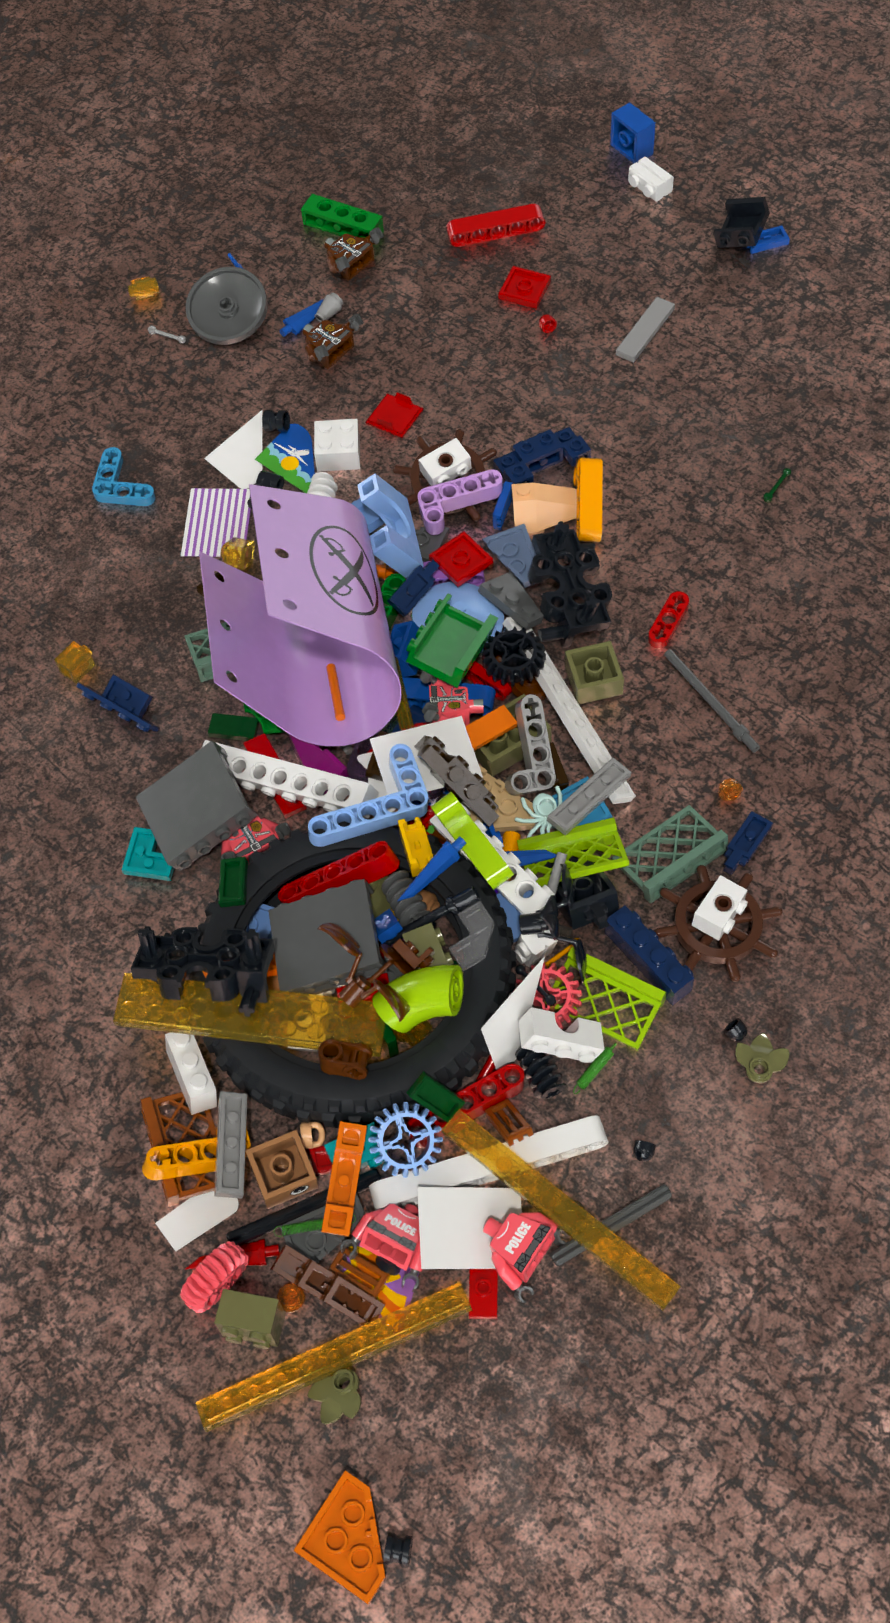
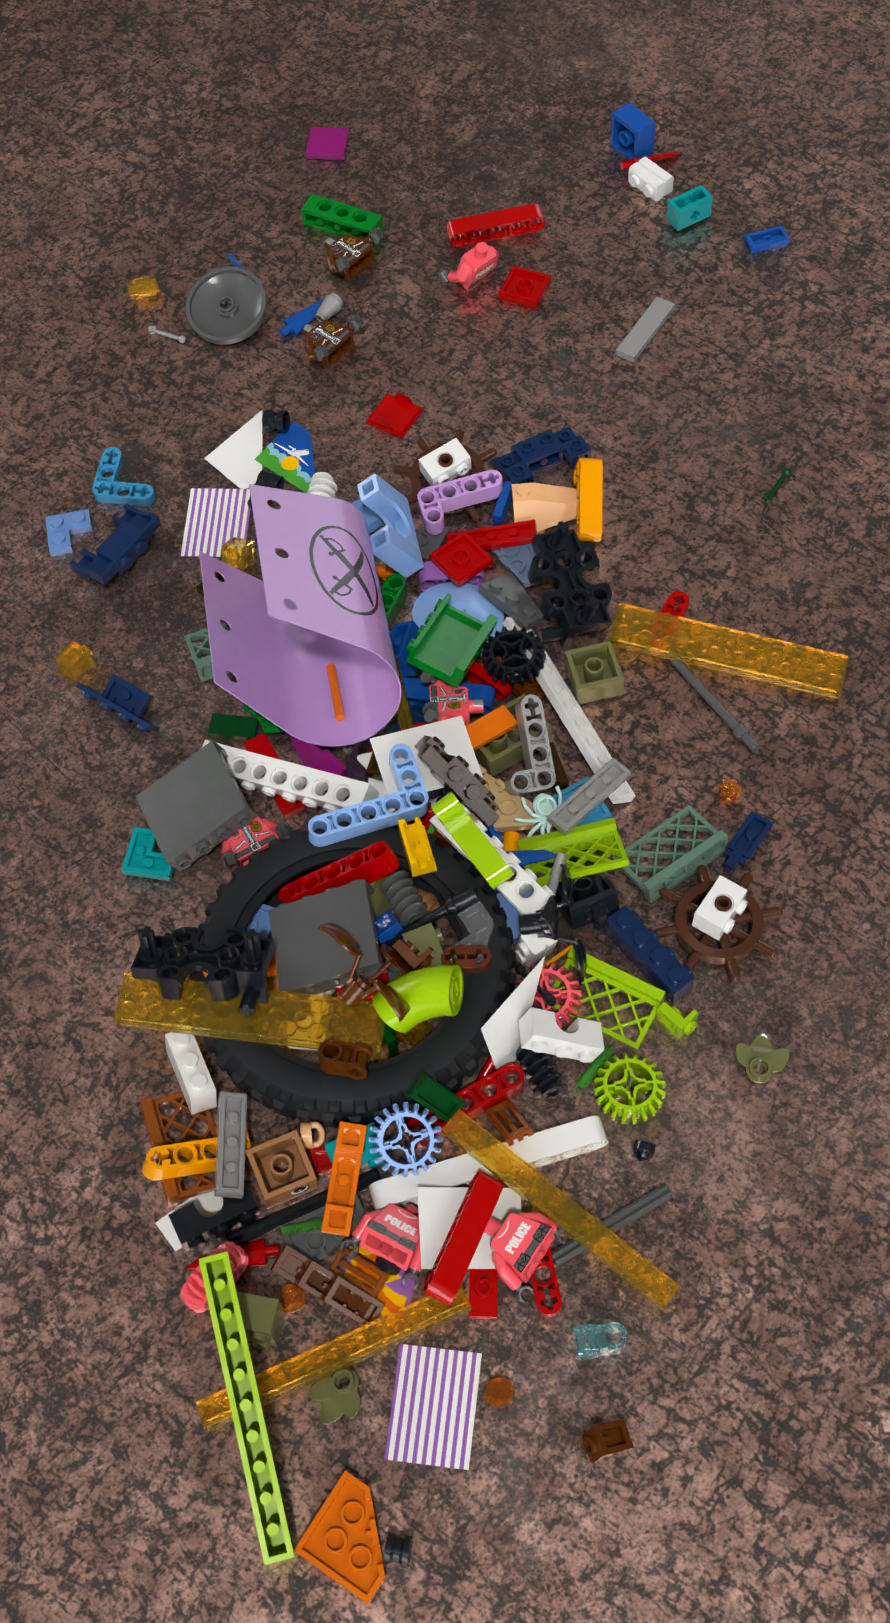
dark green tile [218,857,248,908] -> none
white brick [314,419,360,472] -> none
dark blue hinge [387,560,439,617] -> none
blue bar [398,836,467,901] -> none
red hinge [539,314,557,333] -> none
black panel [713,197,770,248] -> none
black hinge [724,1018,747,1042] -> none
none -> medium blue plate [45,509,93,556]
none -> dark blue bracket [70,503,161,585]
none -> black arch [168,1178,261,1251]
none -> lime brick [199,1251,294,1566]
none -> magenta tile [306,127,349,160]
none -> sticker [384,1344,482,1470]
none -> red beam [423,1170,504,1306]
none -> coral torso [437,242,499,292]
none -> copper beam [441,945,493,973]
none -> red tile [447,519,537,551]
none -> clear orange plate [485,1378,514,1408]
none -> red beam [530,1247,562,1318]
none -> clear light blue piece [571,1322,628,1360]
none -> reddish brown bracket [582,1419,634,1464]
none -> lime gear [593,1052,666,1125]
none -> clear yellow plate [608,603,849,699]
none -> red bar [620,152,682,170]
none -> lime bracket [655,1001,699,1039]
none -> teal brick [666,185,713,231]

